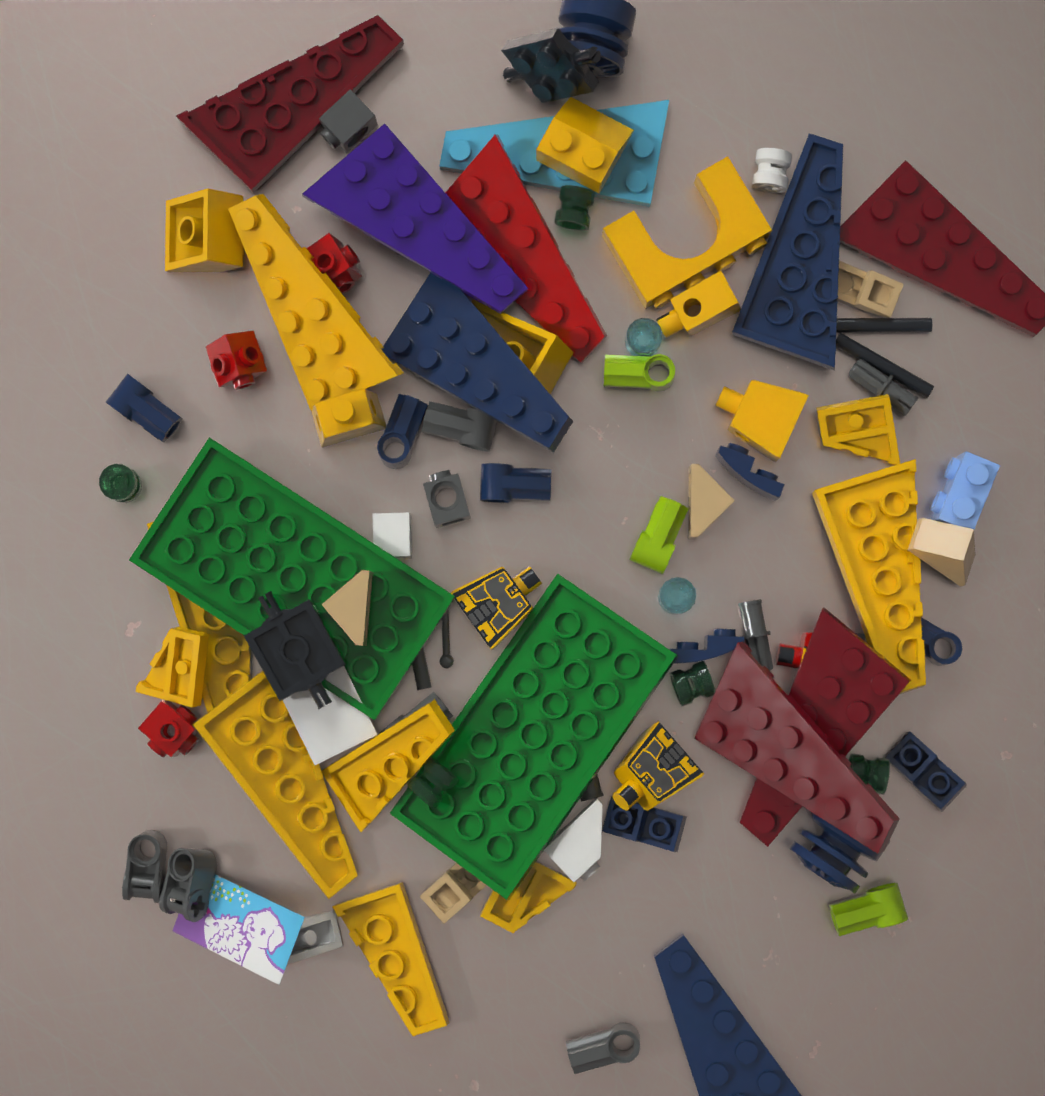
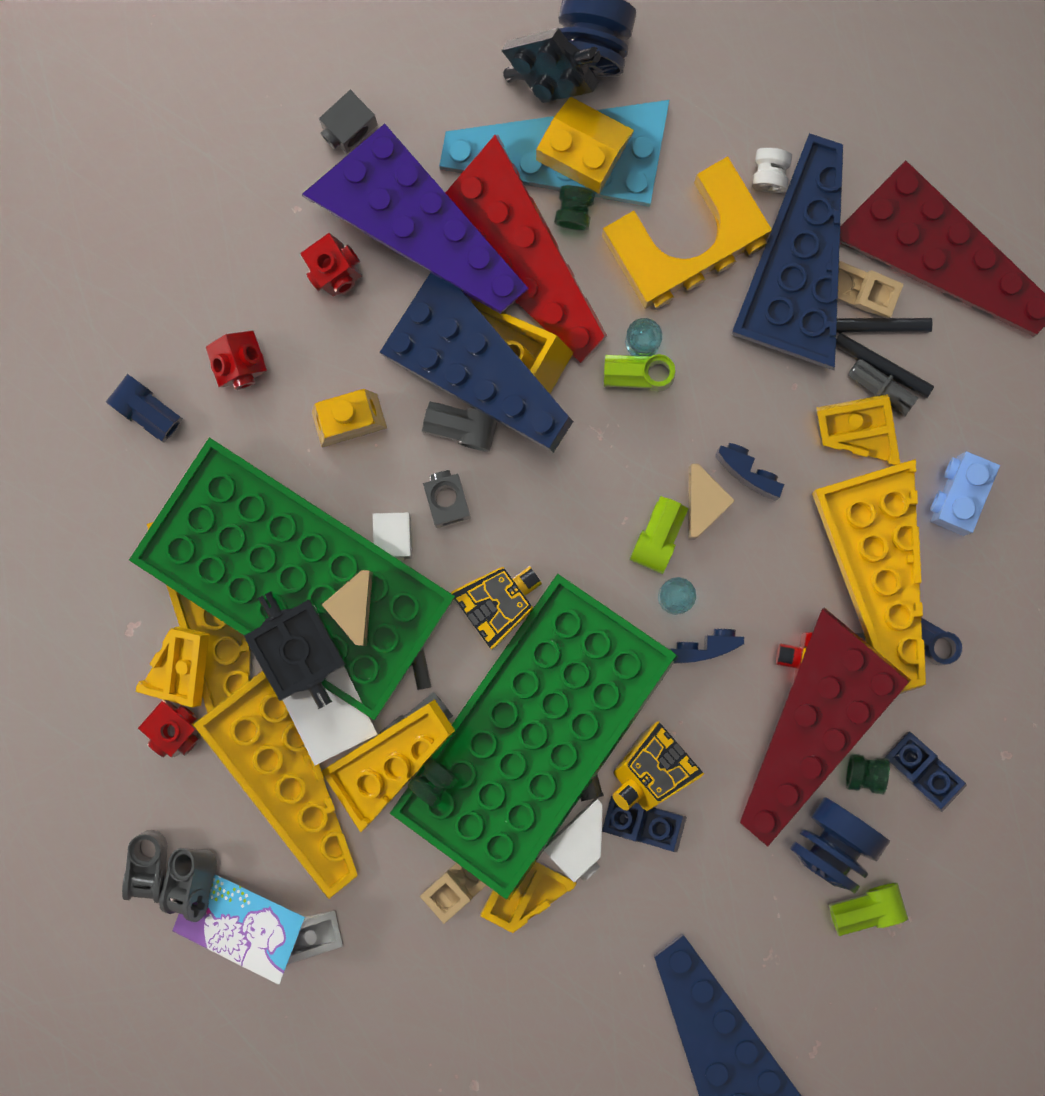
clear green wheel [99,464,142,503] -> none
yellow slope [165,188,244,272] -> none
dark red wing [176,15,404,193] -> none
yellow wing [228,194,404,411] -> none
yellow wing [332,882,450,1036] -> none
dark blue piece [377,394,428,469] -> none
dark grey hinge [439,609,454,668] -> none
dark blue piece [480,463,552,503] -> none
dark grey piece [566,1023,640,1074] -> none
yellow torso [656,271,741,338] -> none
clear green wheel [669,661,715,707] -> none
dark red wing [694,642,900,854] -> none
yellow torso [715,380,809,462] -> none
dark grey axle [738,599,773,670] -> none
tan slope [908,518,976,587] -> none

